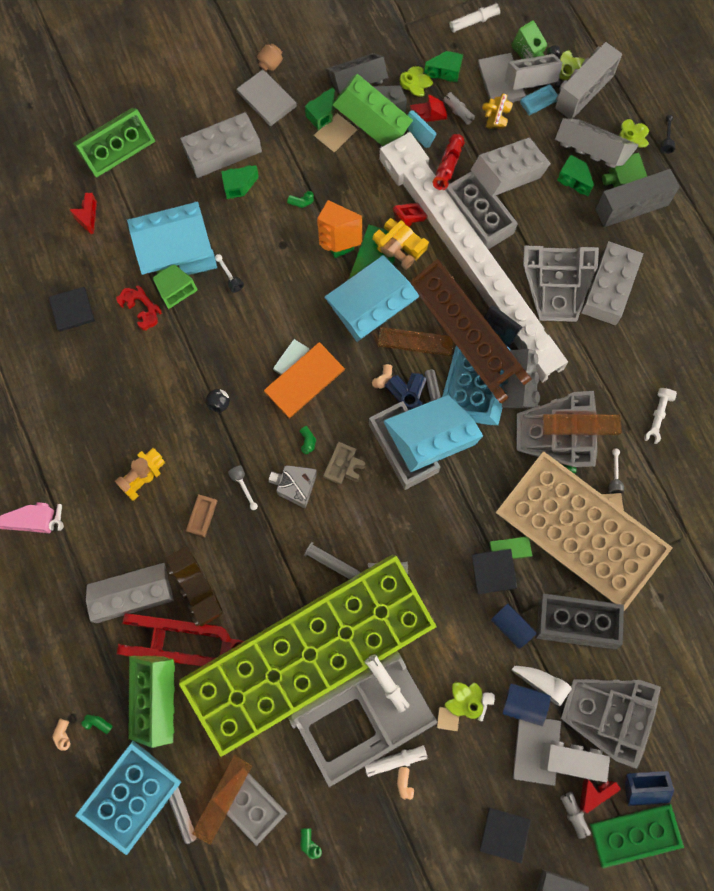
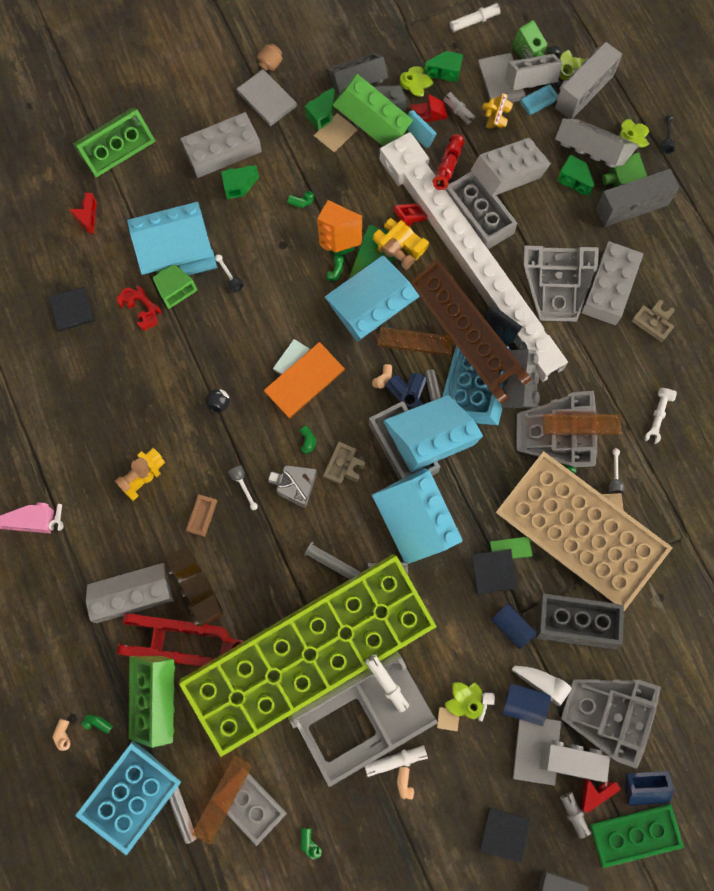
none -> green arm [327,255,343,282]
none -> medium azure slope [372,468,463,564]
none -> dark tan plate [632,300,675,342]

